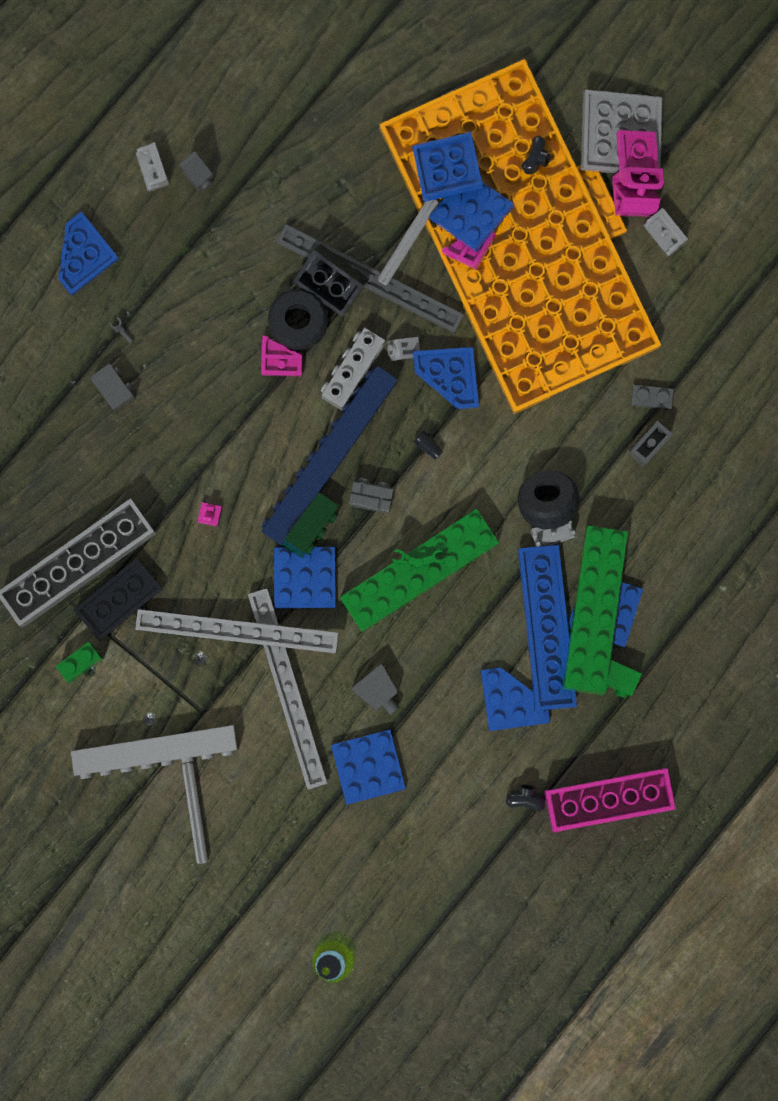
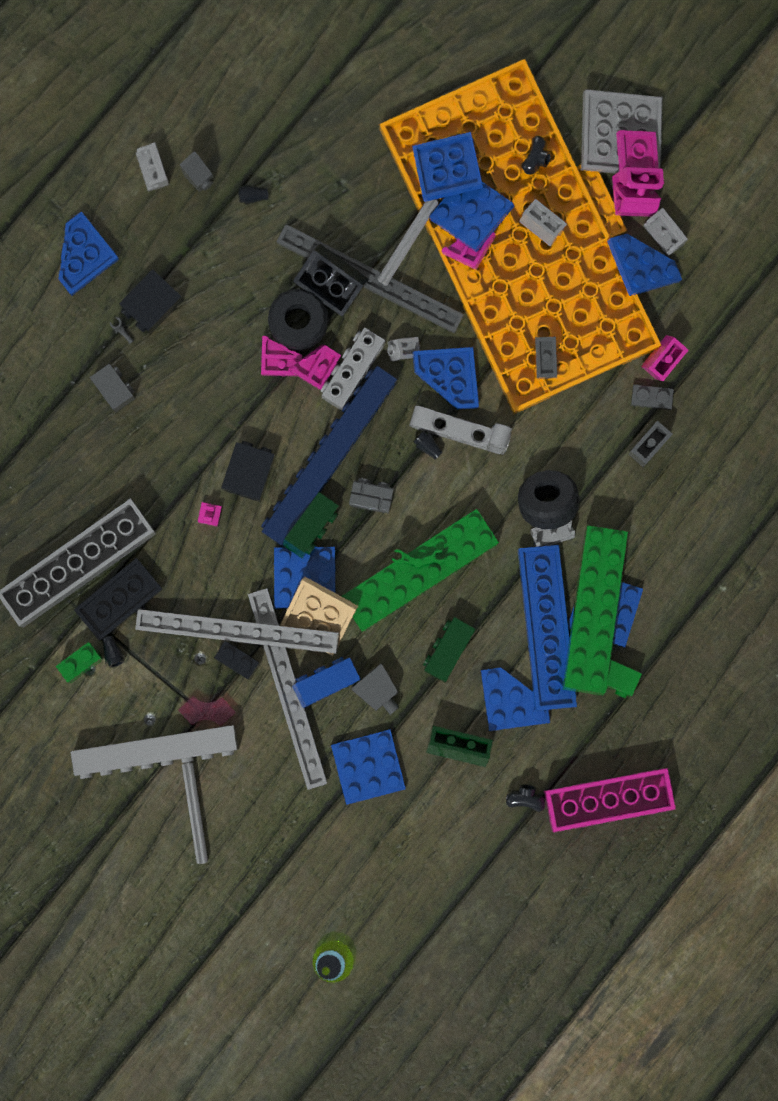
none -> black cone [102,636,125,668]
none -> black brick [119,269,183,335]
none -> clear pink tile [178,696,236,726]
none -> black brick [214,641,261,681]
none -> black brick [221,441,276,503]
none -> black cone [239,185,268,205]
none -> tan plate [280,576,358,656]
none -> dark pink wing [289,345,341,390]
none -> blue brick [292,657,361,708]
none -> light grey beam [409,406,512,455]
none -> dark green brick [423,617,475,683]
none -> dark green brick [426,726,493,767]
none -> light grey hinge [519,199,567,247]
none -> dark grey plate [535,337,557,379]
none -> blue plate [607,234,682,296]
none -> dark pink brick [641,335,688,381]

